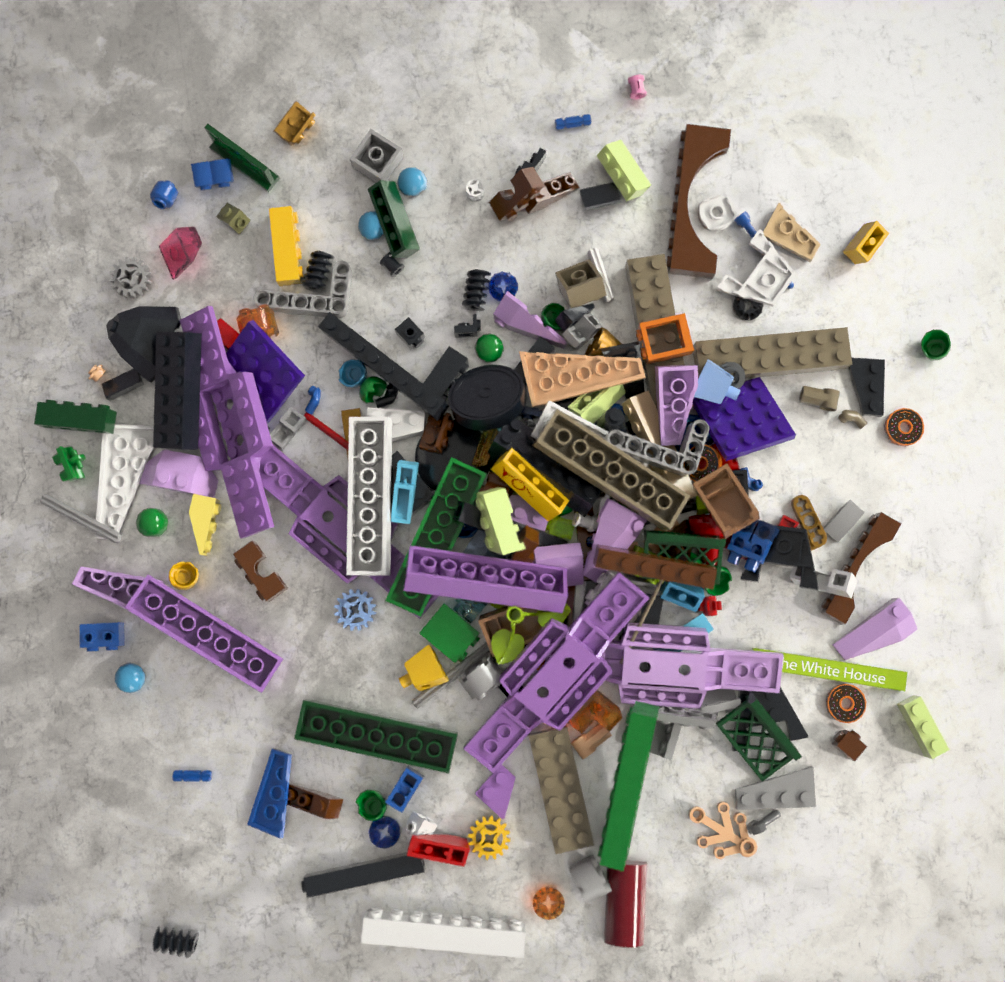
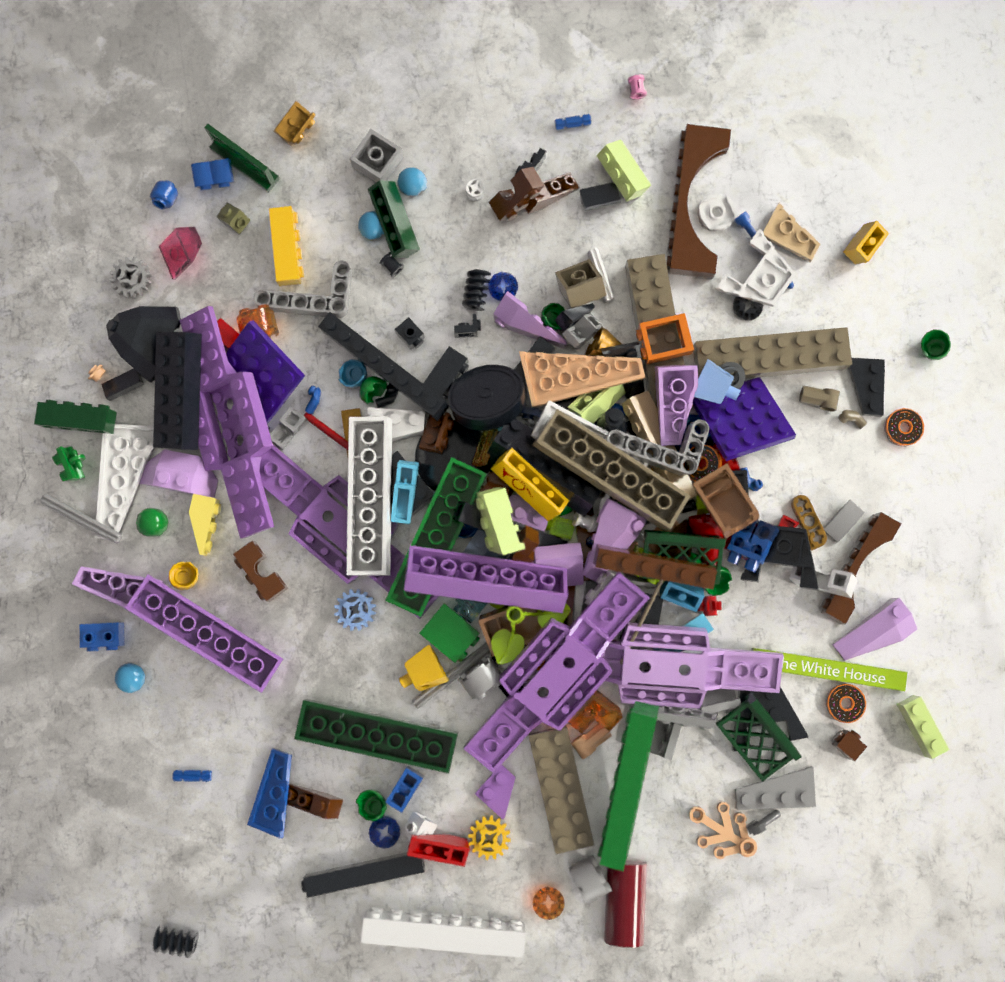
black piece [302,251,335,293] -> none
green hair [475,333,504,363] -> none

